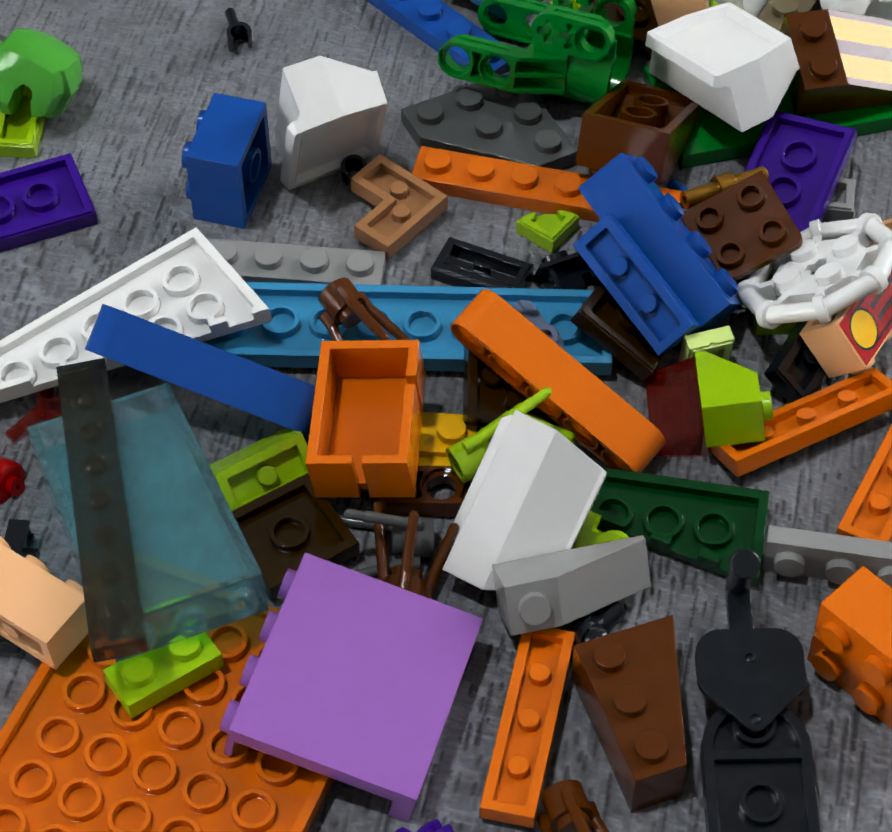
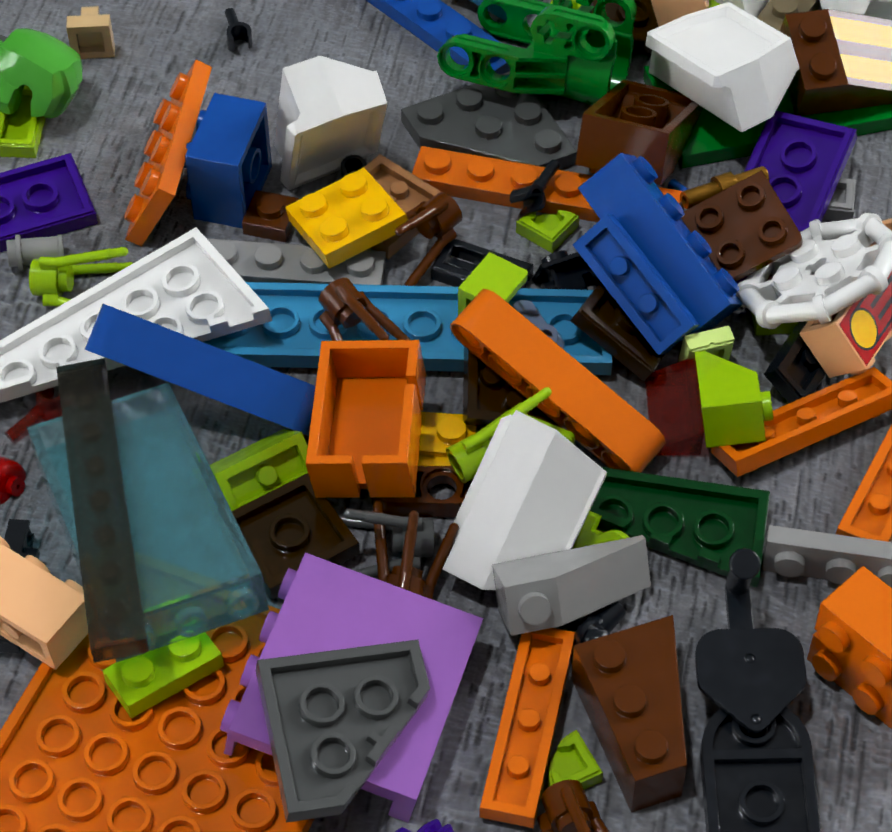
none -> light grey pin [6,234,65,271]
none -> lime plant [29,247,133,307]
none -> tan tile [66,6,115,59]
none -> orange plate [124,60,212,247]
none -> reddish brown plate [242,190,299,242]
none -> dark grey plate [255,639,430,823]
none -> yellow plate [285,167,408,269]
none -> reddish brown plant [395,192,463,286]
none -> lime panel [458,252,528,315]
none -> black hand [509,159,560,215]
none -> lime tile [548,730,603,790]

